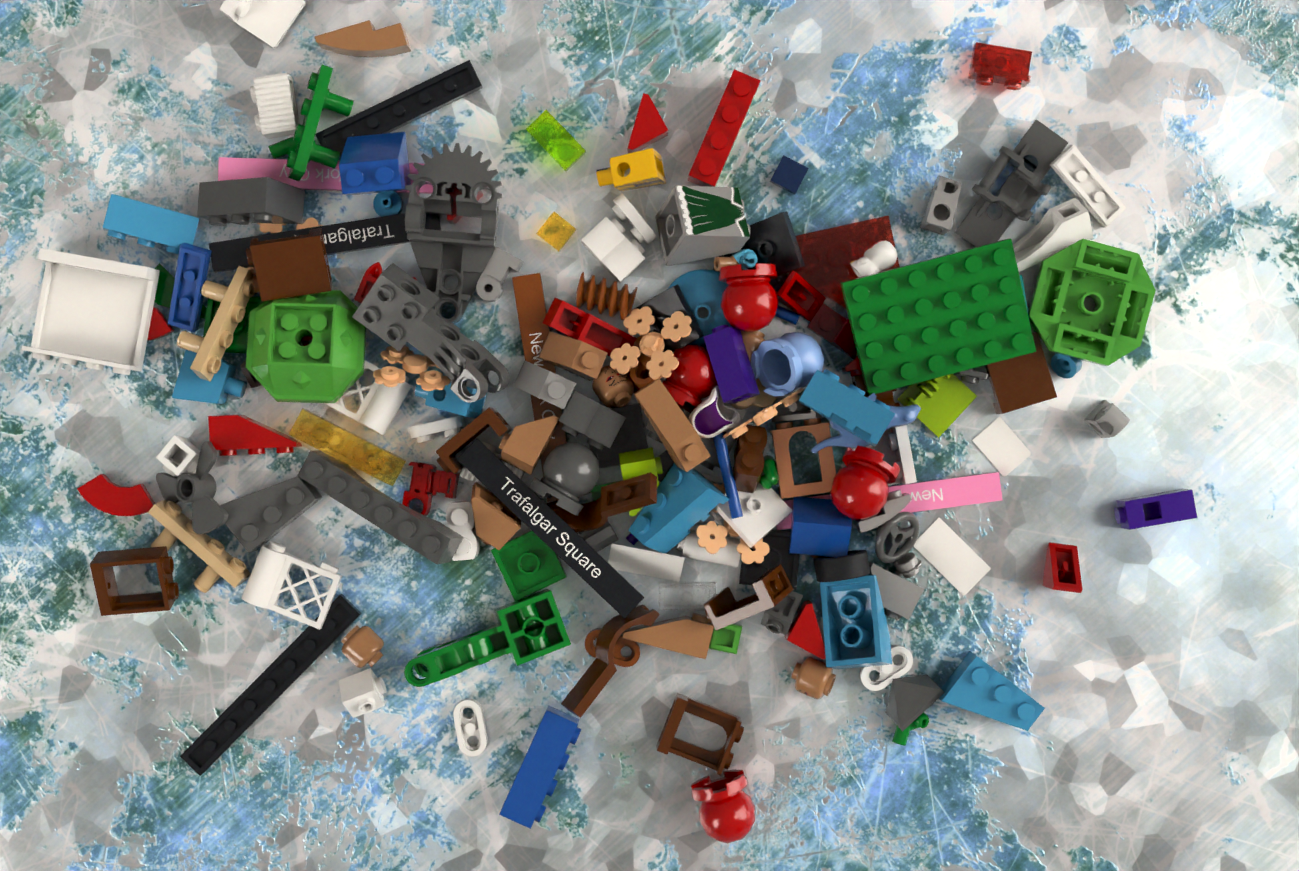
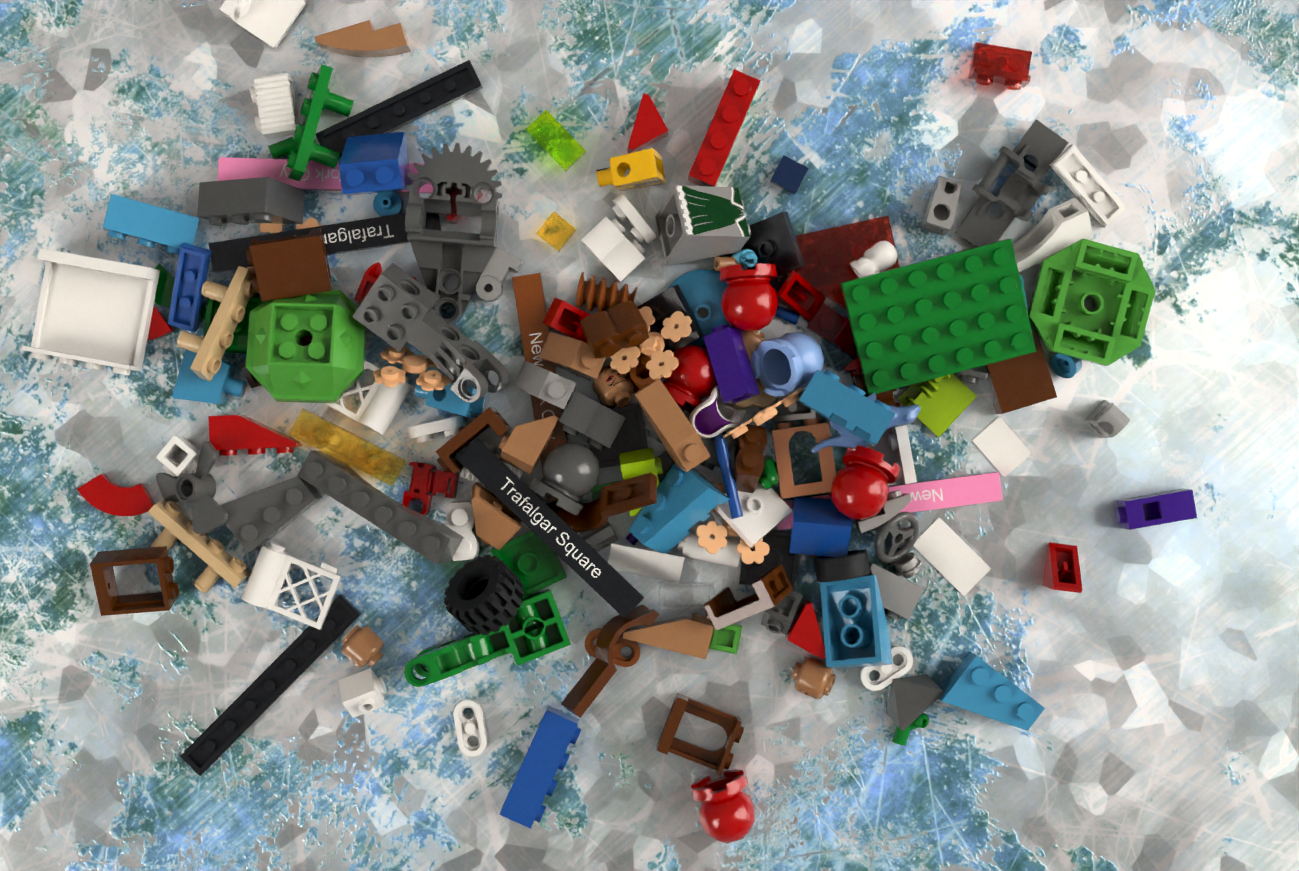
none -> black tyre [444,555,524,635]
none -> reddish brown brick [580,301,649,359]

